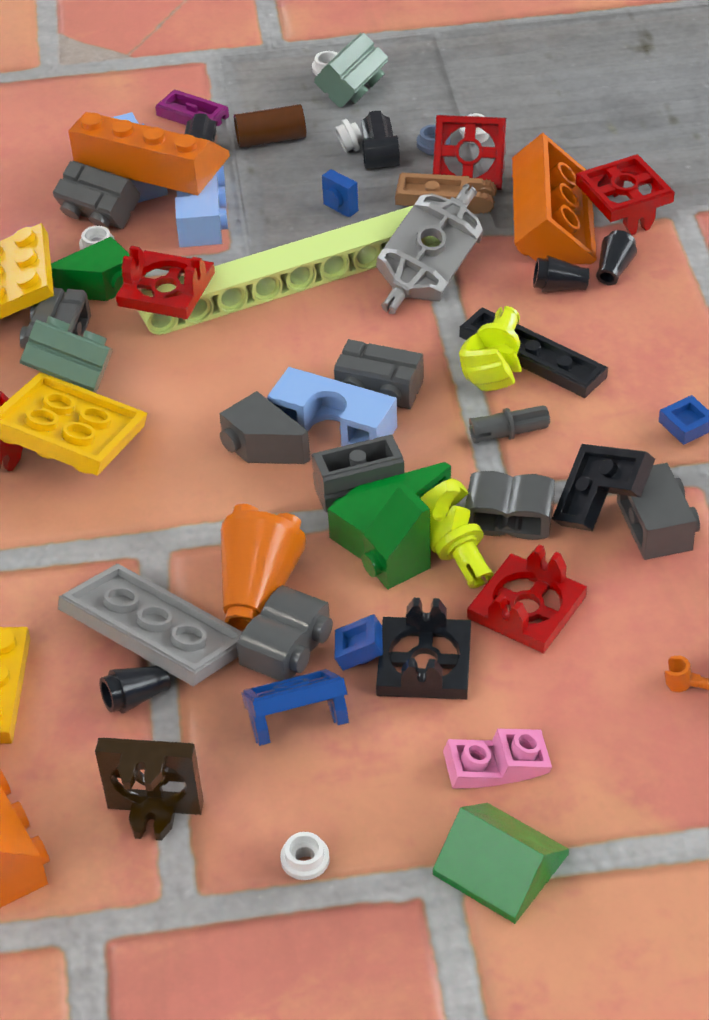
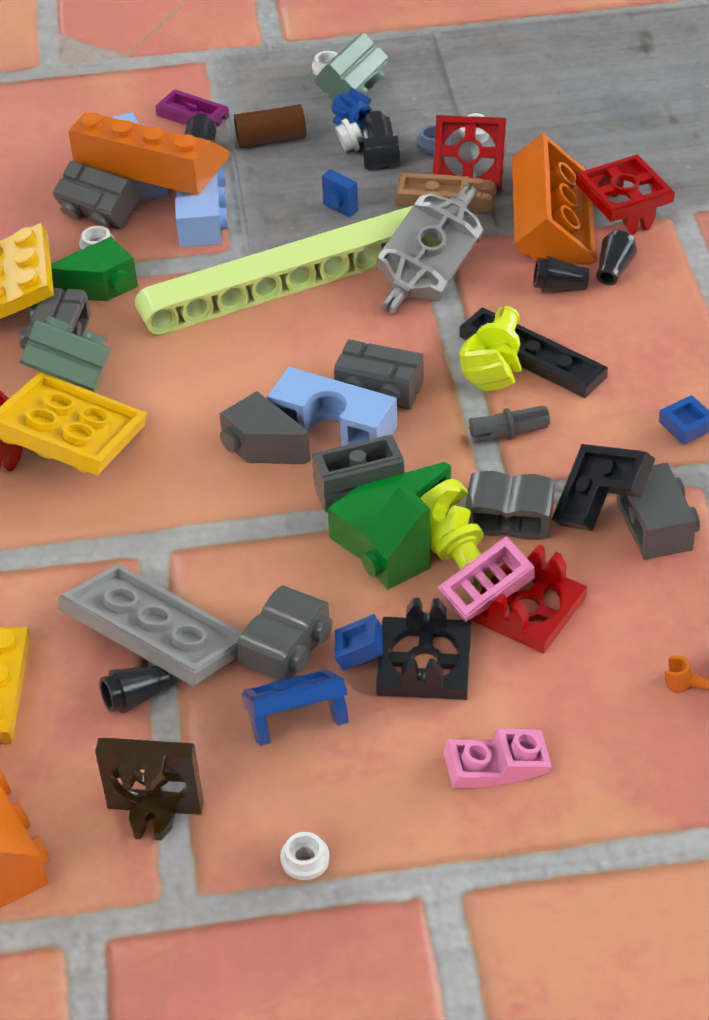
red piece [116,246,215,319] -> none
orange cone [220,504,306,631] -> none
slope [433,803,569,924] -> none
none -> blue gear [332,88,372,129]
none -> bright pink slope [437,536,535,622]

